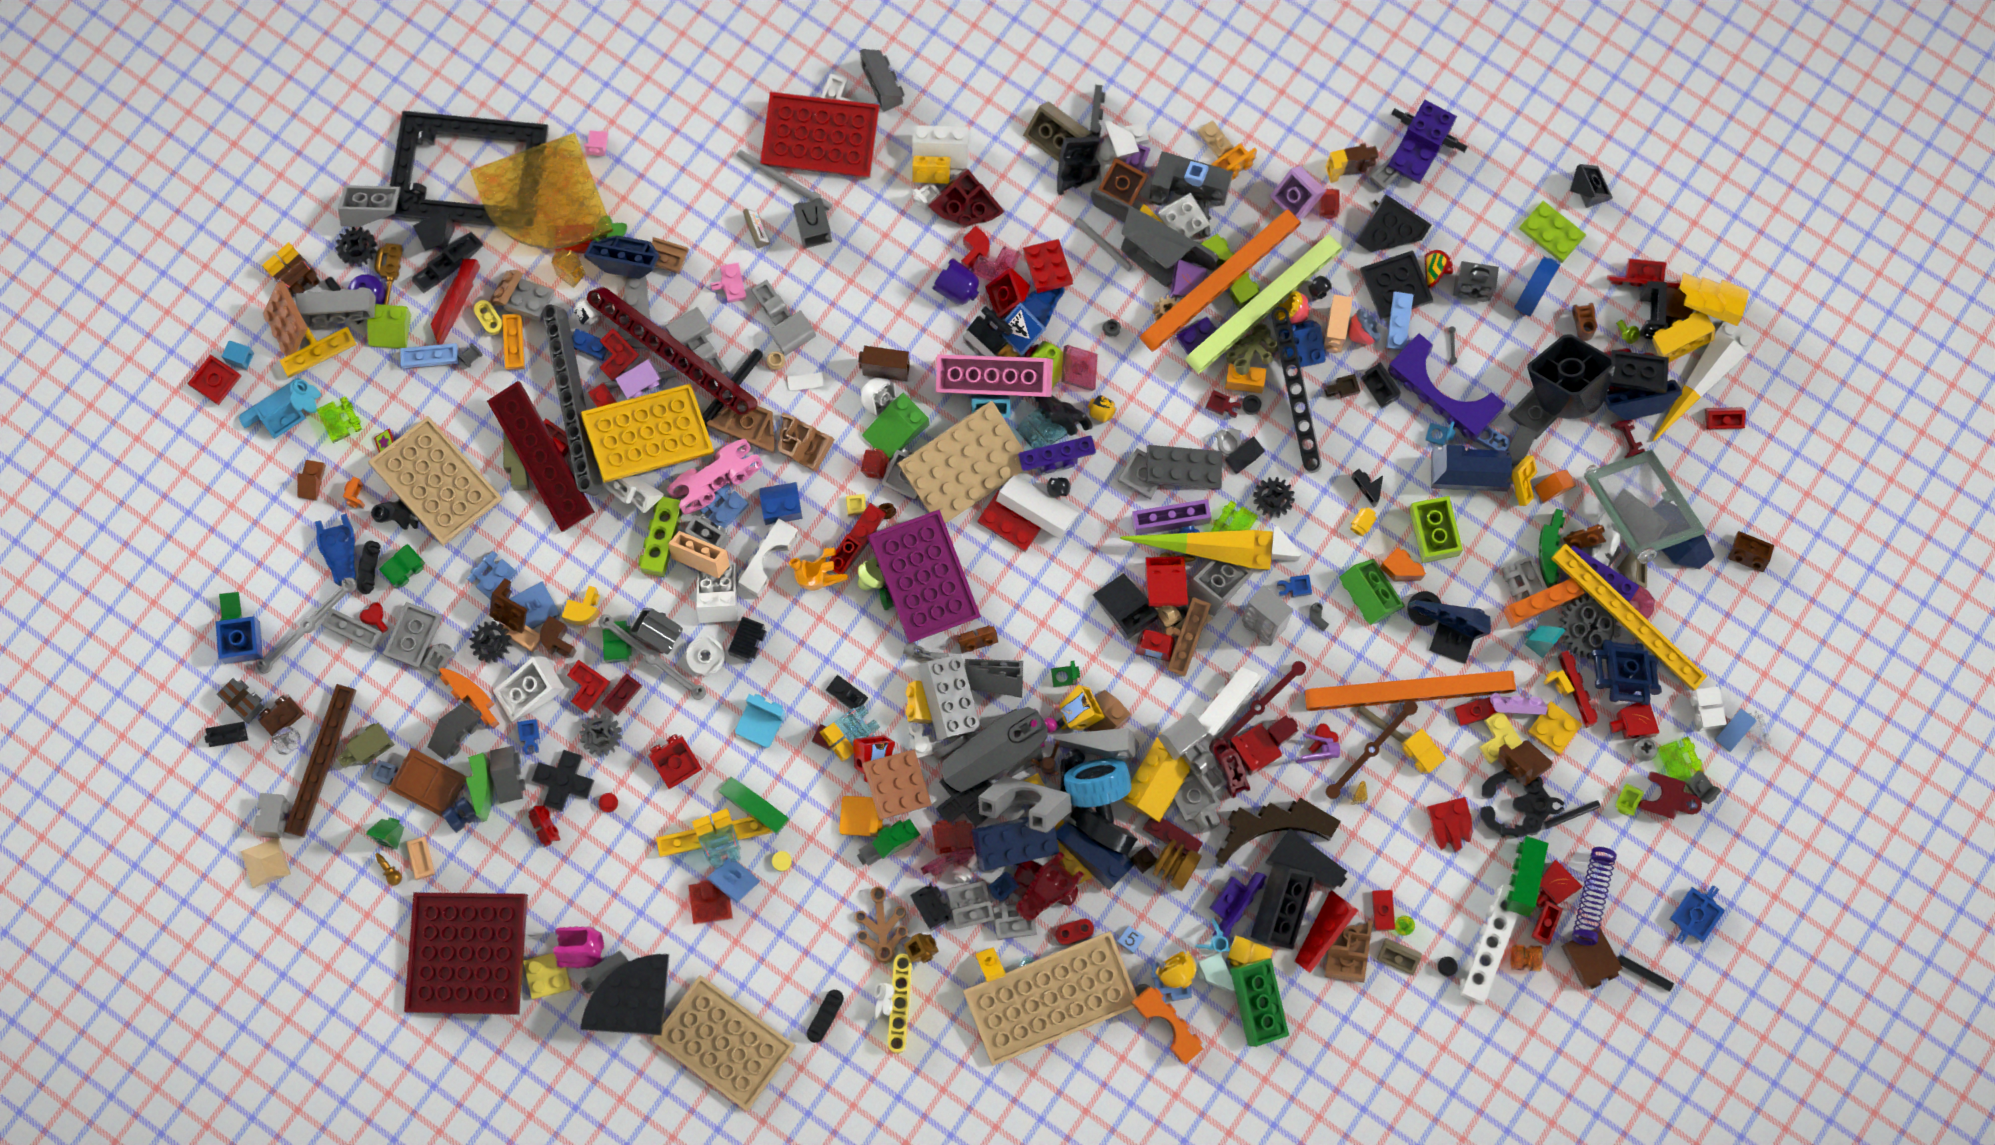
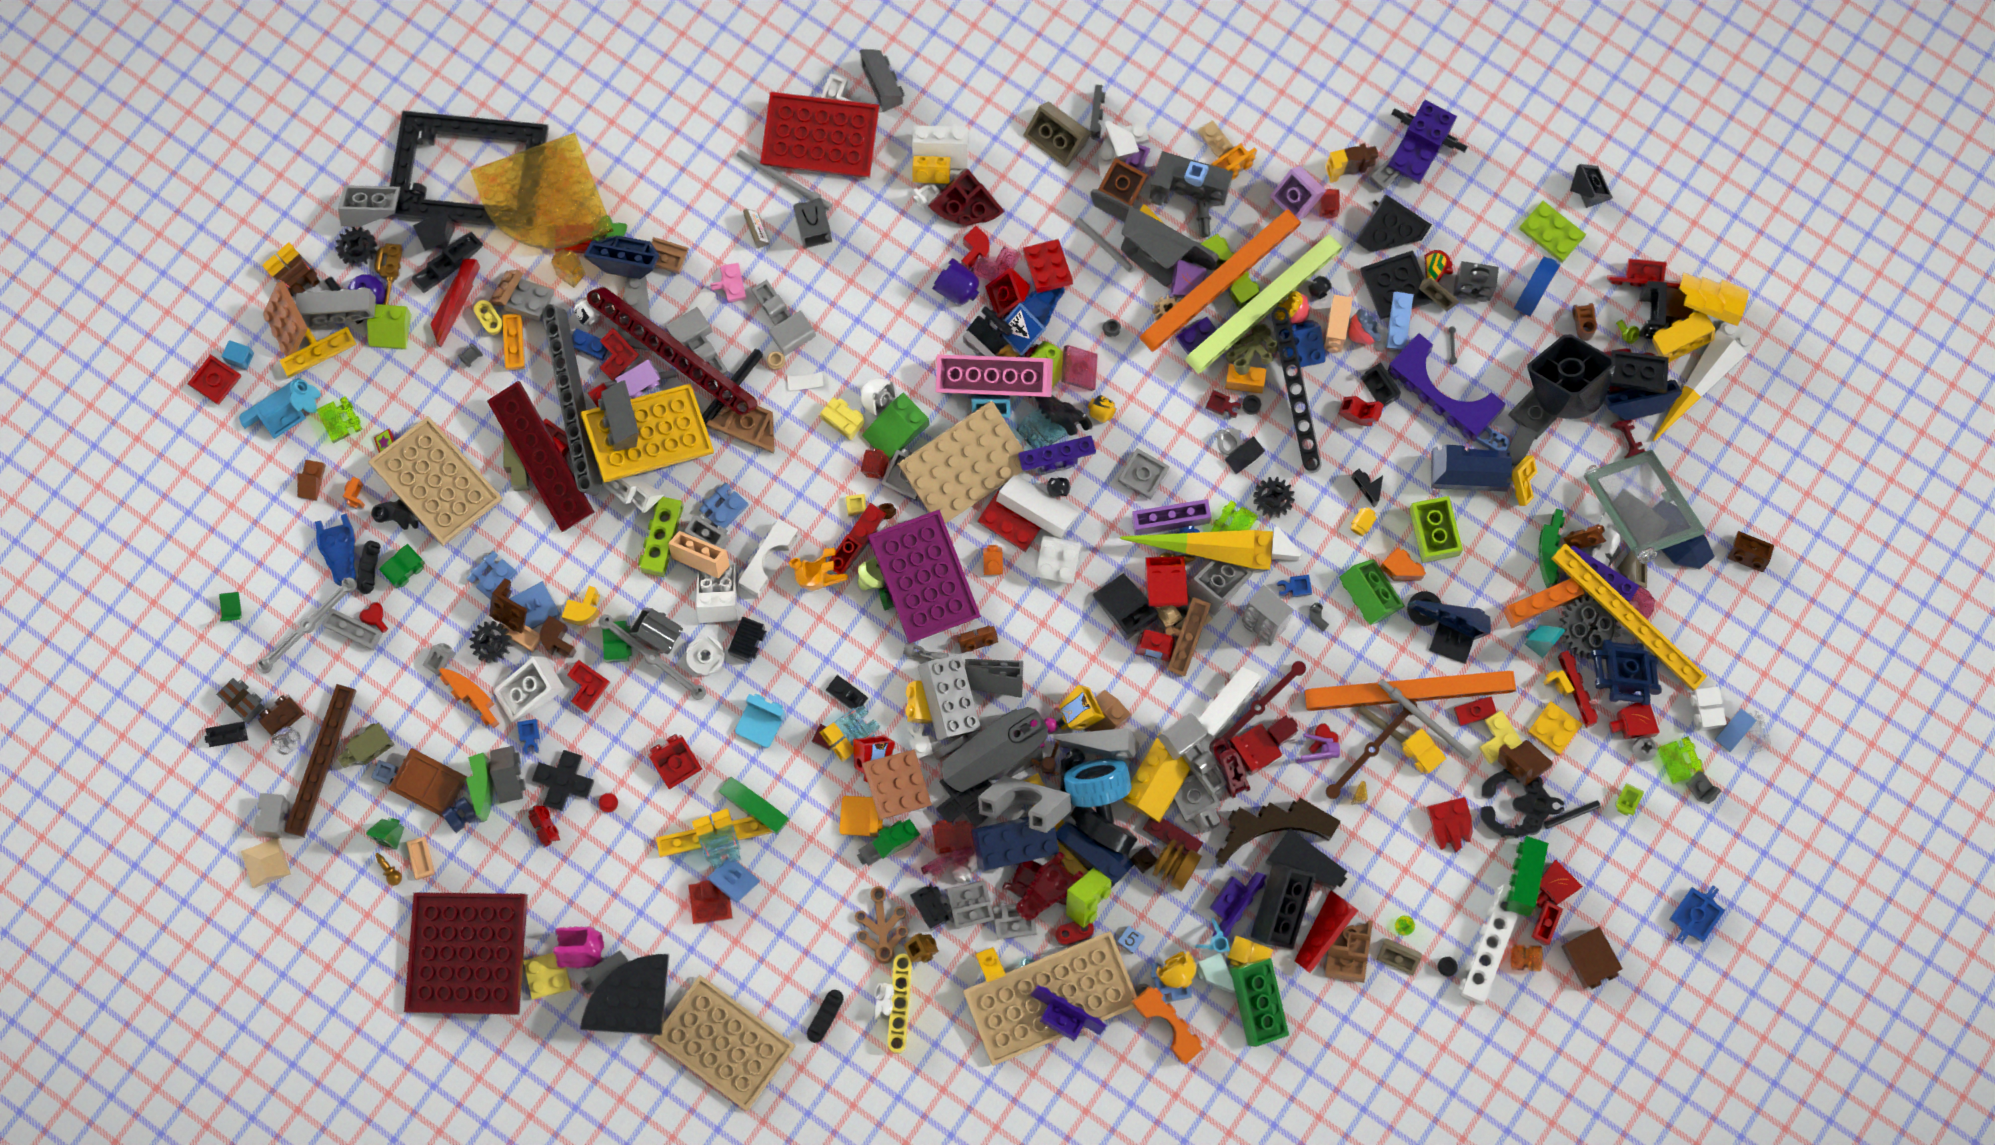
blue brick [216,616,263,664] -> none
light grey plate [383,602,443,669] -> none
light blue plate [400,343,459,368] -> none
dark grey brick [427,703,480,760] -> none
dark grey gear [579,714,623,757] -> none
bright pink bracket [584,130,608,156] -> none
dark red plate [602,673,642,716] -> none
bright pink piece [667,439,763,515] -> none
blue slope [759,482,803,525] -> none
light yellow tile [772,851,792,872] -> none
medium nougat slope [778,412,835,472] -> none
reddish brown brick [858,345,910,382] -> none
dark blue bracket [988,871,1020,902] -> none
green bracket [1051,660,1080,688] -> none
black slope [1057,137,1101,195] -> none
dark grey plate [1146,445,1222,490] -> none
white plate [1159,193,1210,237] -> none
dark brown plate [1324,374,1360,398] -> none
red plate [1372,890,1395,931] -> none
dark azure bracket [1425,422,1456,445] -> none
lavender plate [1490,693,1547,715] -> none
light grey plate [1502,556,1548,601] -> none
orange slope [1534,470,1577,504] -> none
dark purple piece [1572,847,1617,946] -> none
black piece [1617,954,1674,992] -> none
dark red piece [1638,772,1702,819] -> none
red slope [1705,407,1746,429] -> none
none -> dark grey slope [598,380,639,451]
none -> light yellow brick [820,397,864,441]
none -> orange bracket [983,545,1003,575]
none -> dark purple bracket [1031,985,1107,1041]
none -> white brick [1035,536,1081,584]
none -> lime brick [1066,868,1112,928]
none -> red brick [1338,396,1384,426]
none -> light grey bar [1378,679,1472,759]
none -> dark tan slope [1419,278,1459,312]

